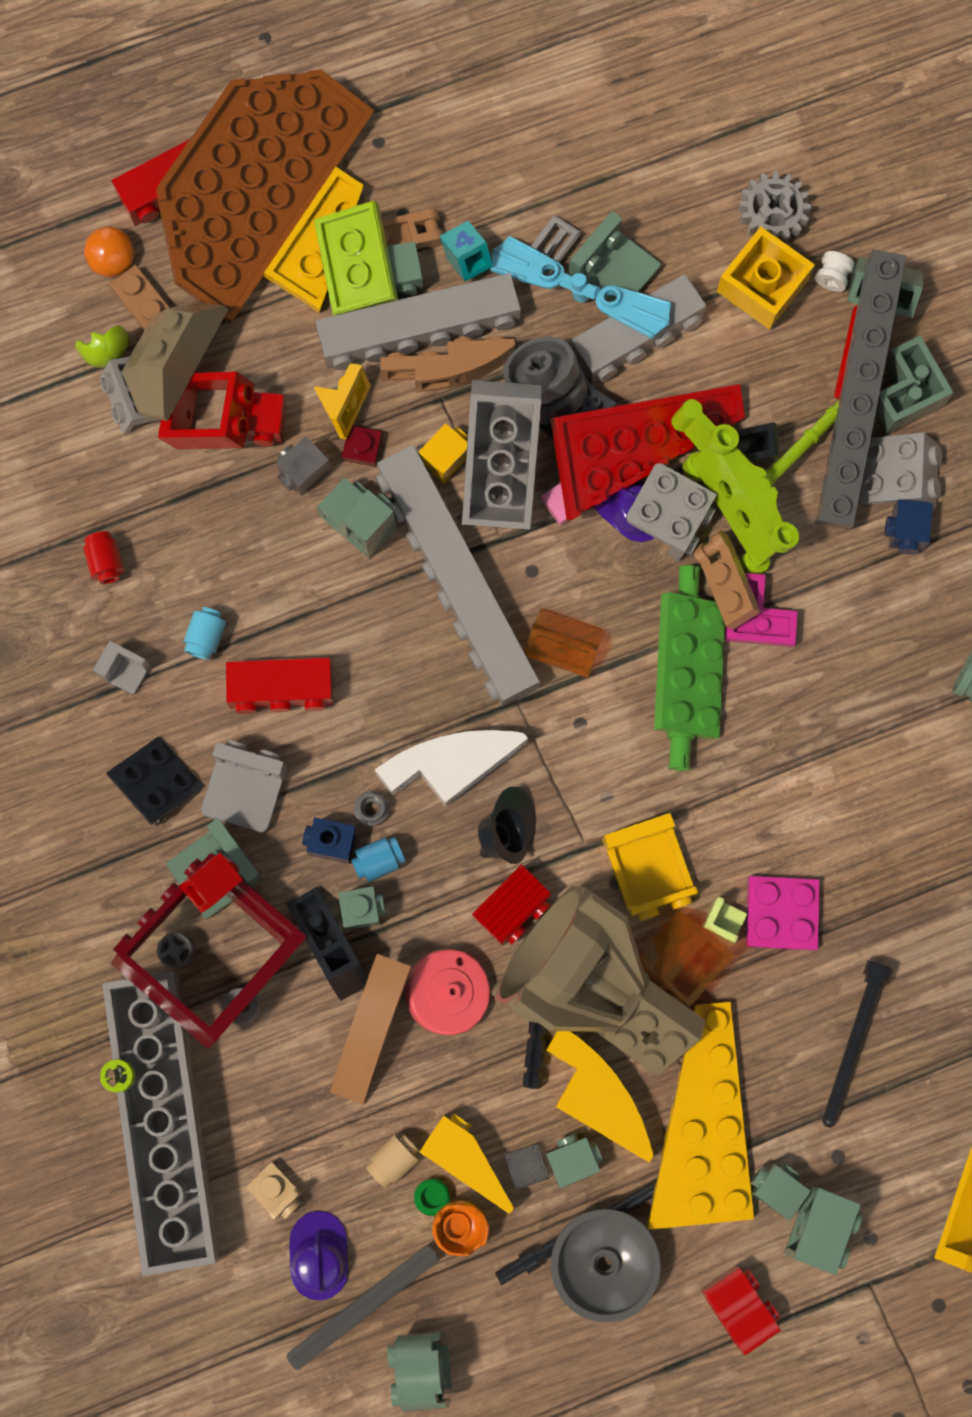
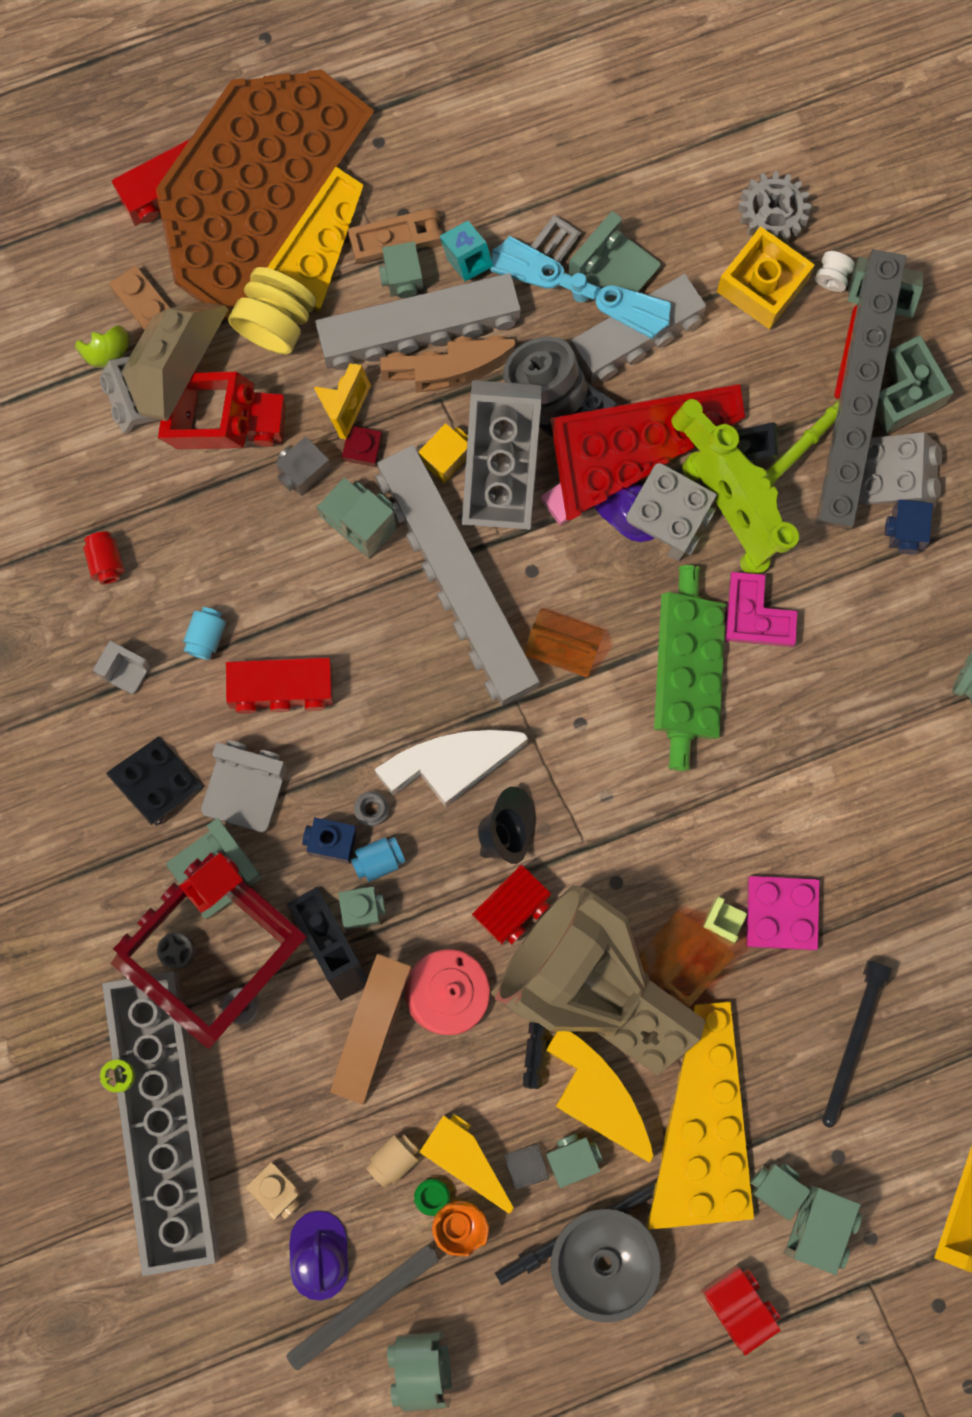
orange hair [84,226,135,278] -> none
lime tile [314,200,398,316] -> none
yellow panel [602,813,698,921] -> none
medium nougat plate [693,530,760,630] -> none
none -> light yellow wheel [228,267,316,355]

